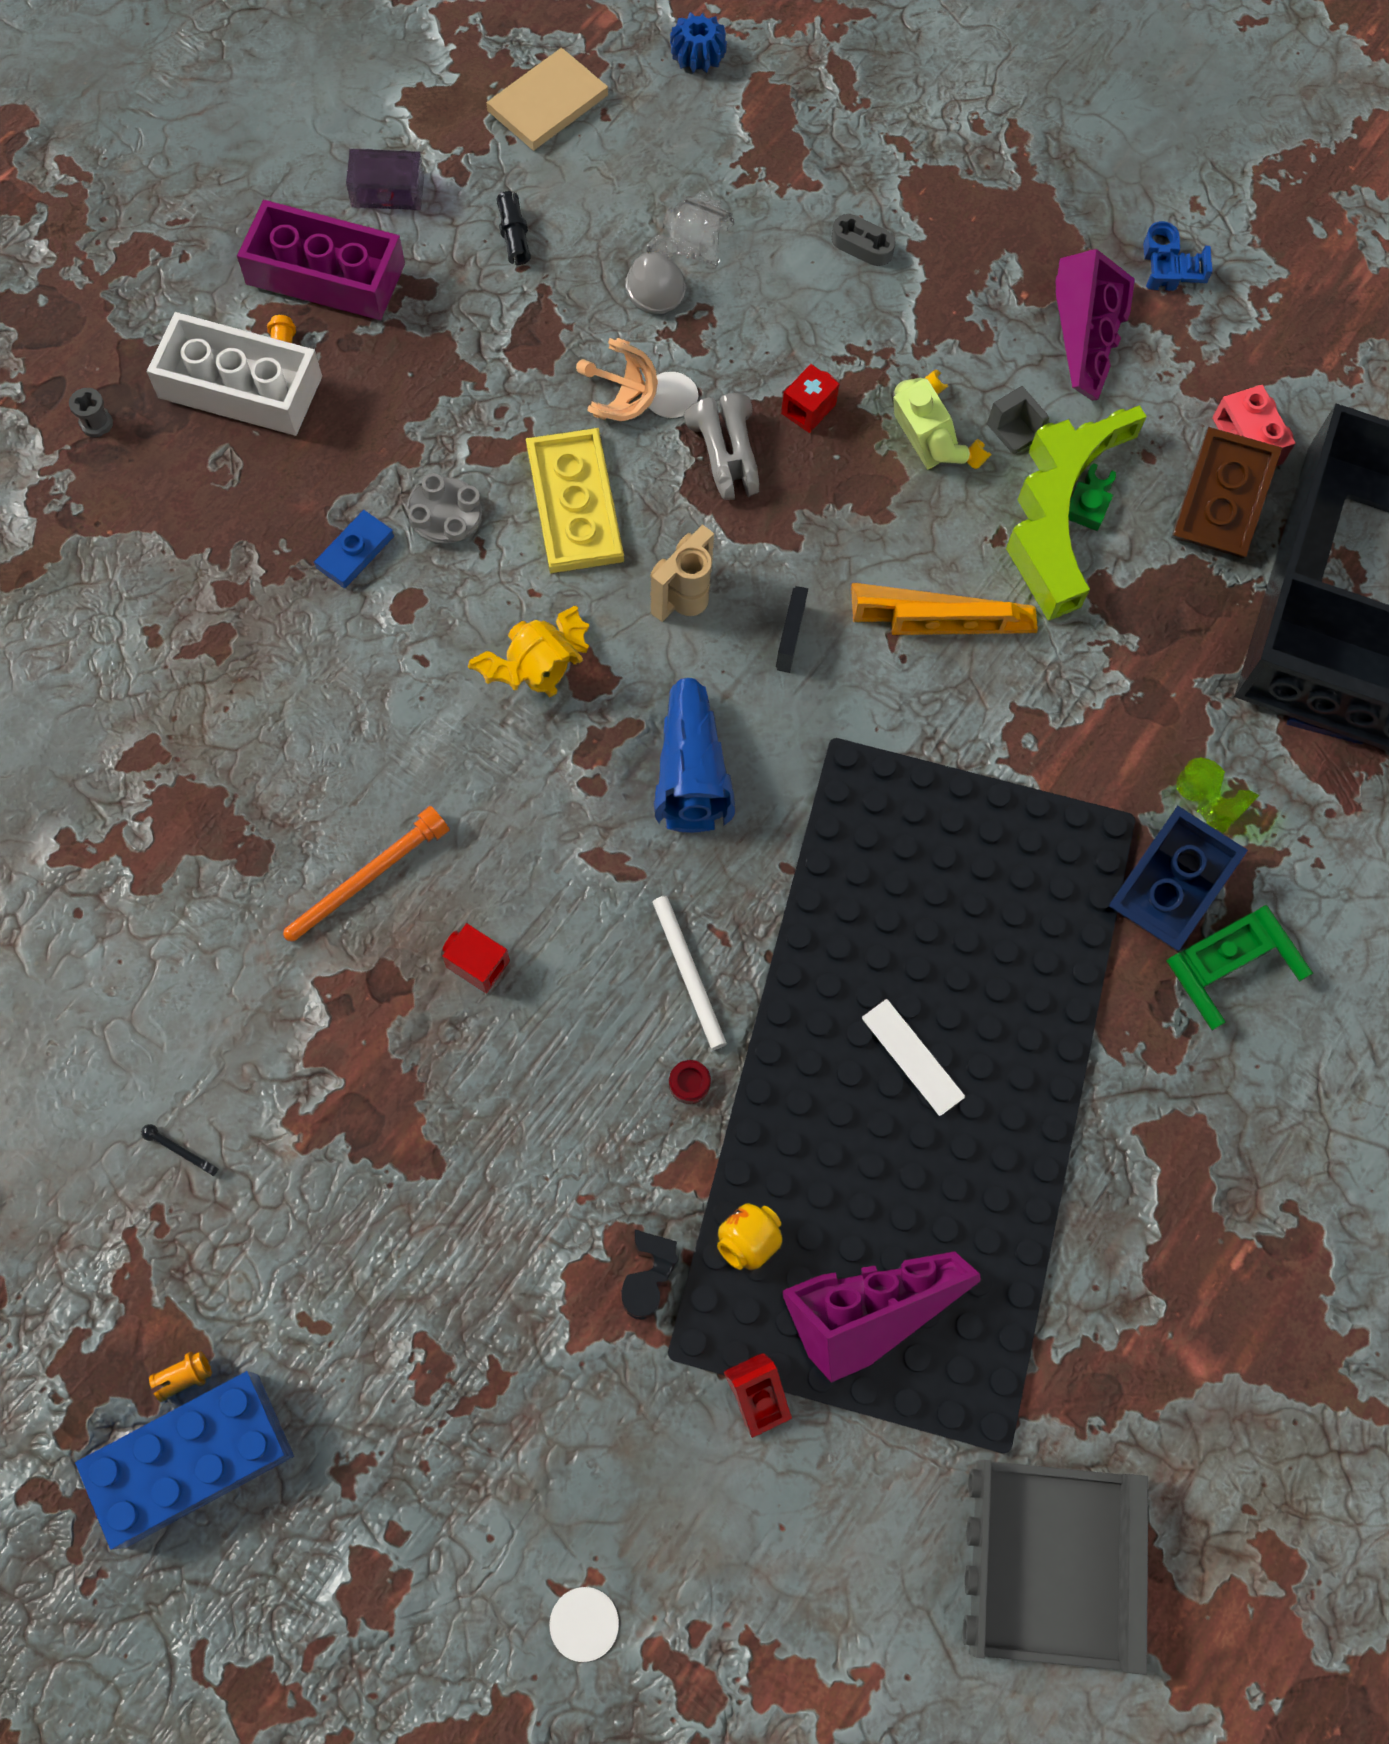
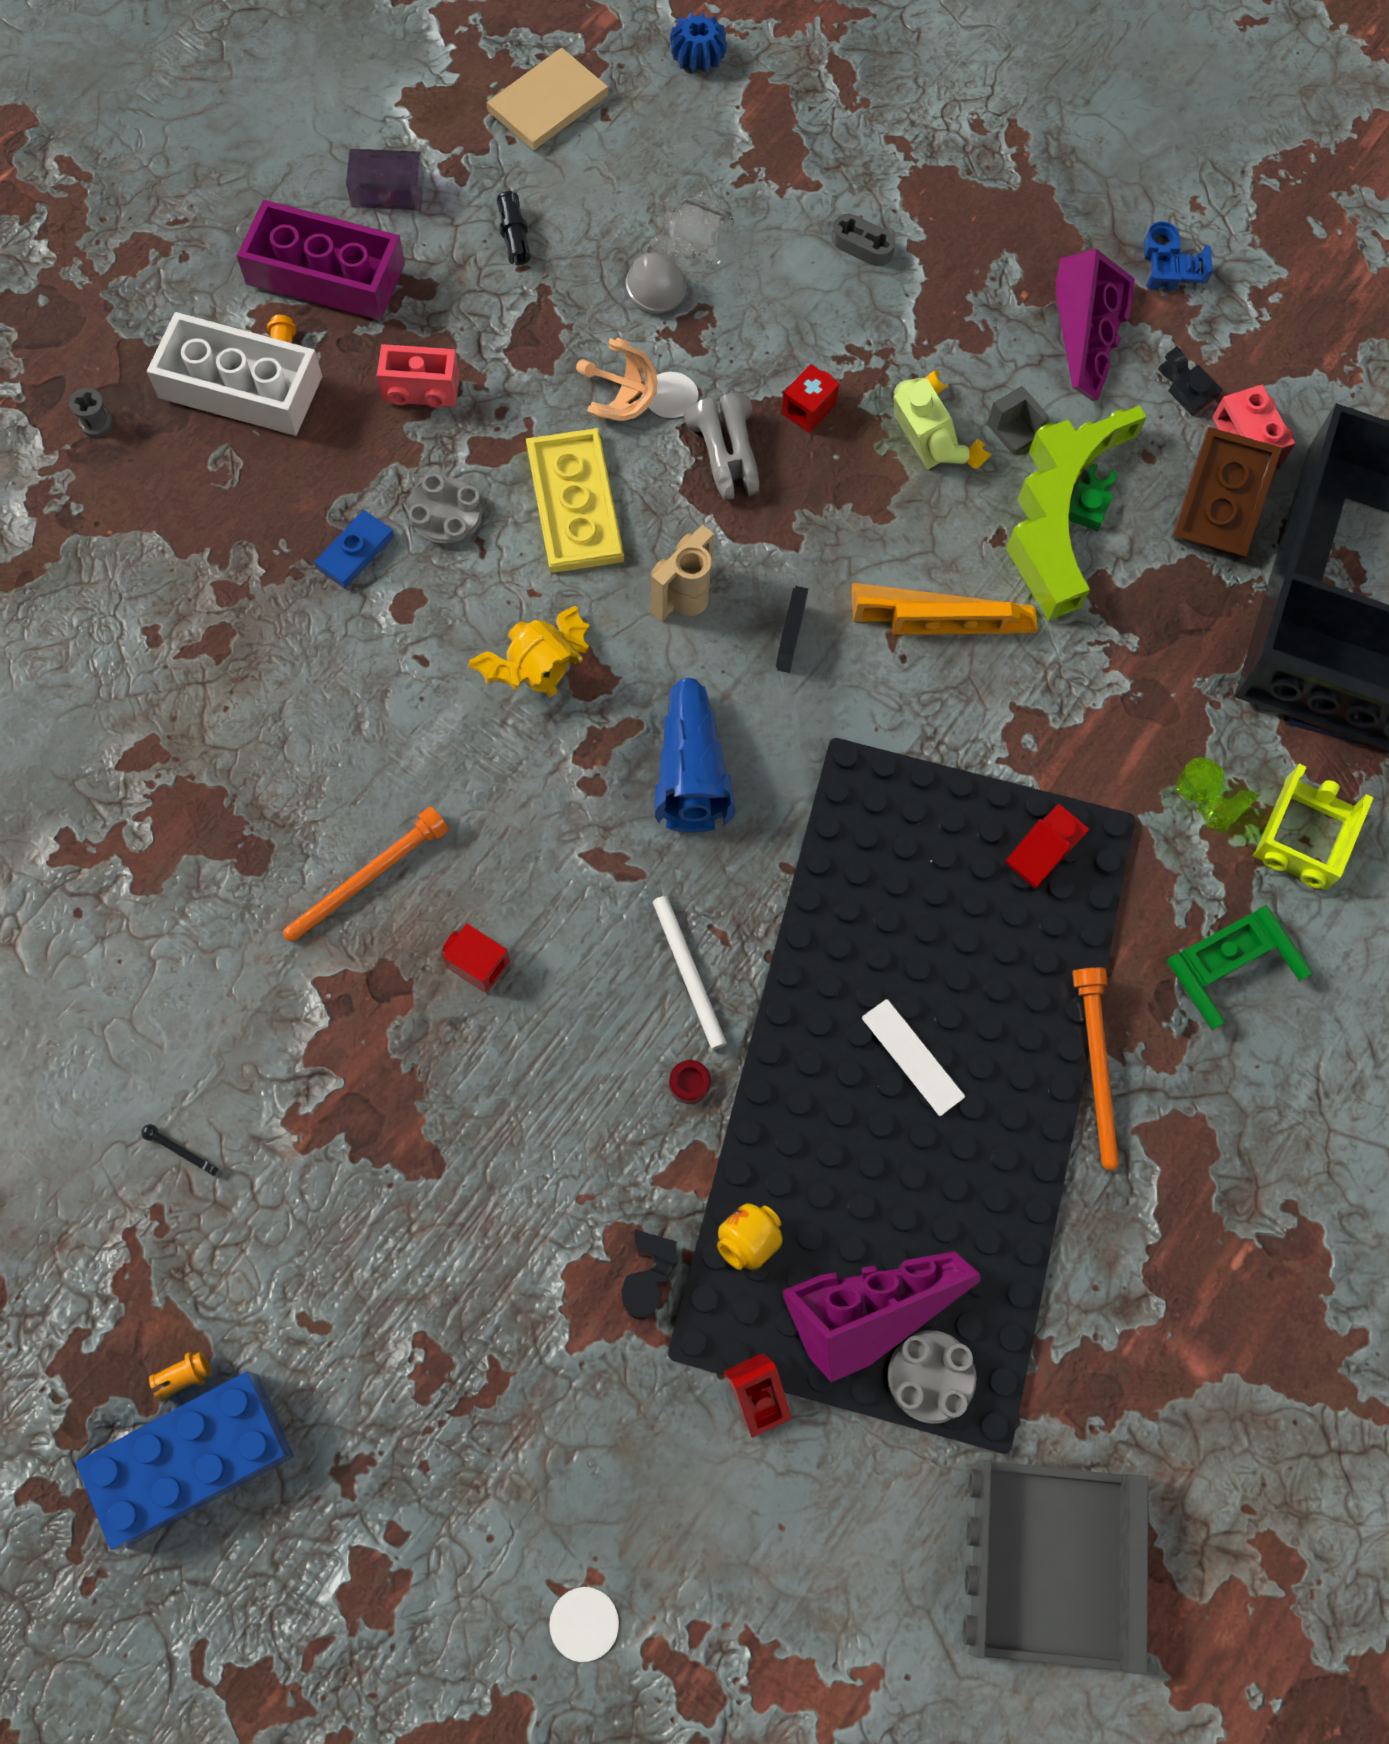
dark blue slope [1108,805,1248,952] -> none
none -> coral brick [377,344,460,408]
none -> light grey dish [888,1331,976,1423]
none -> red slope [1005,804,1089,889]
none -> orange piece [1072,967,1119,1171]
none -> black plate [1158,346,1223,416]
none -> neon yellow window [1253,764,1374,890]

